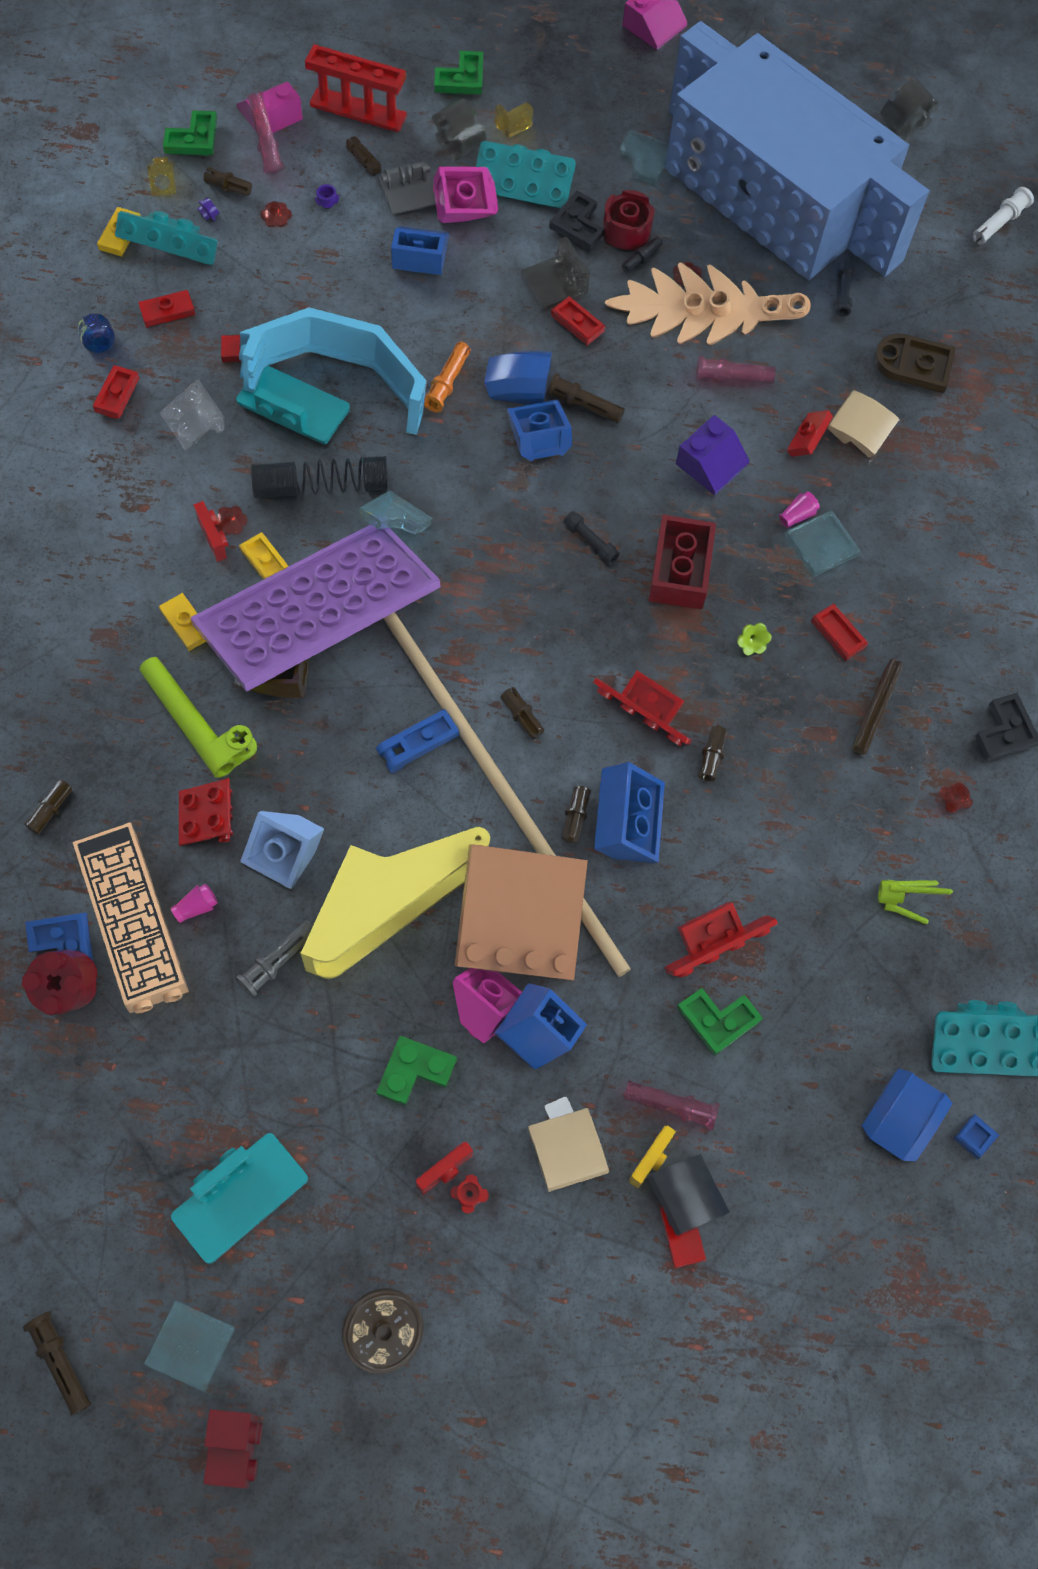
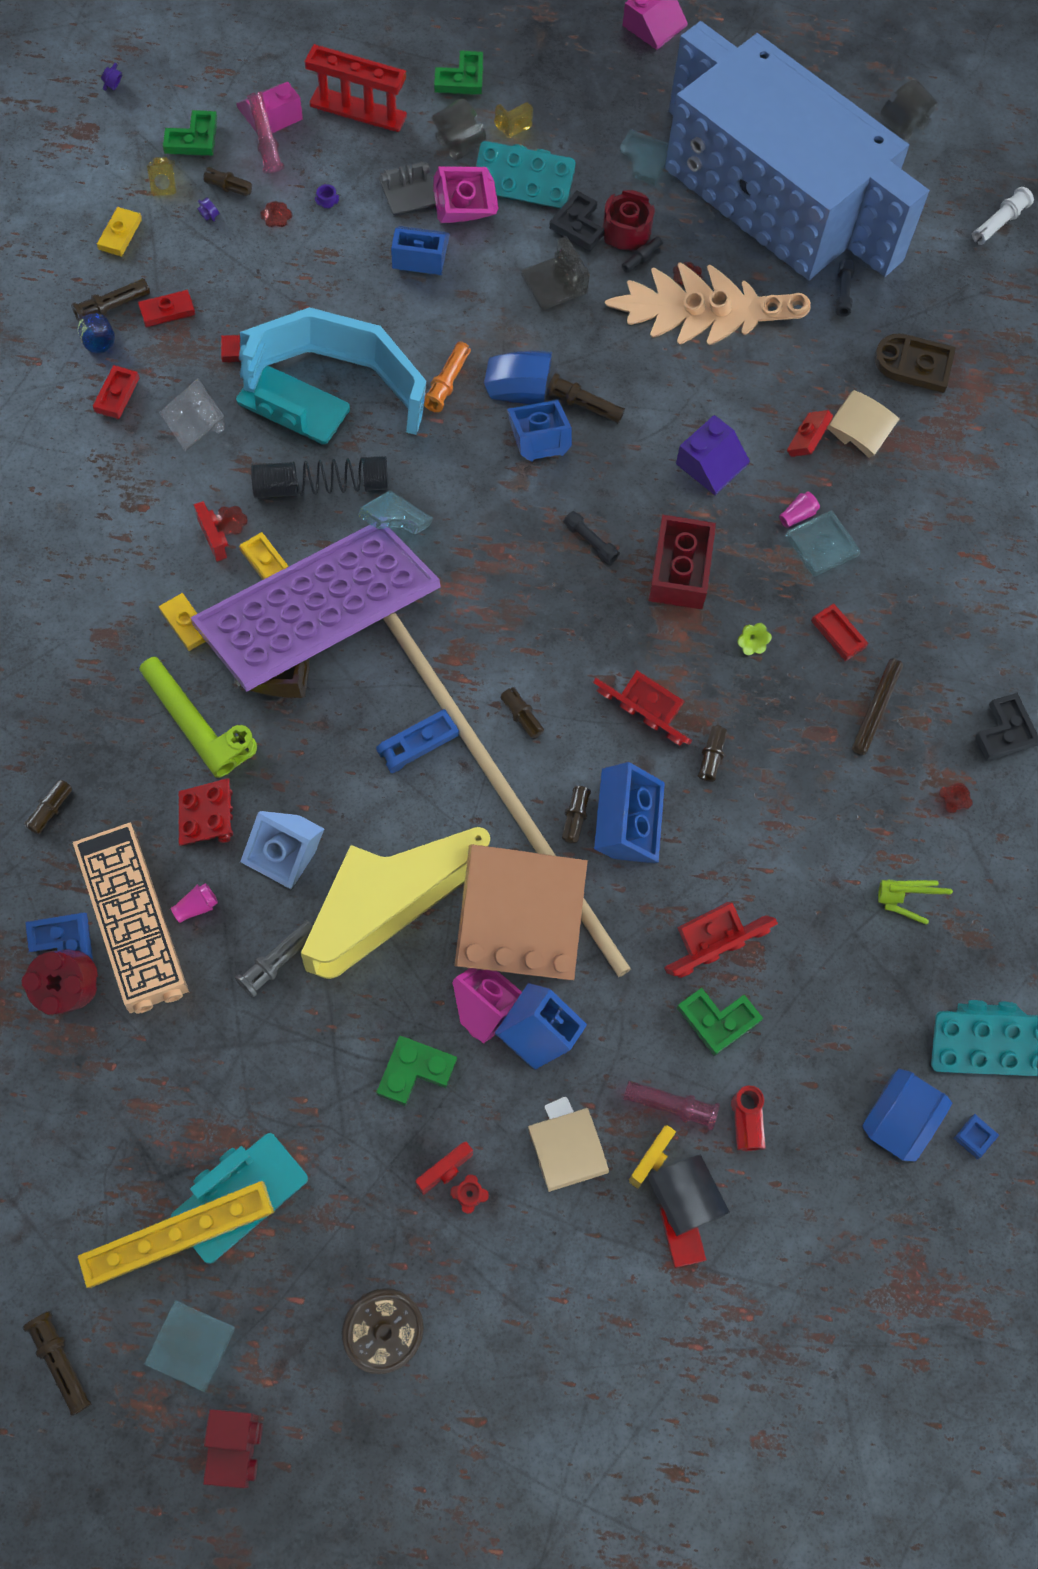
teal bracket [115,211,218,265] -> none
dark brown axle [346,136,381,176] -> none
red plate [551,296,605,345] -> none
clear pink pin [696,356,776,383] -> none
none -> dark brown pin [71,278,150,325]
none -> yellow plate [78,1181,274,1288]
none -> dark purple plate [101,63,122,91]
none -> red piece [731,1085,765,1151]

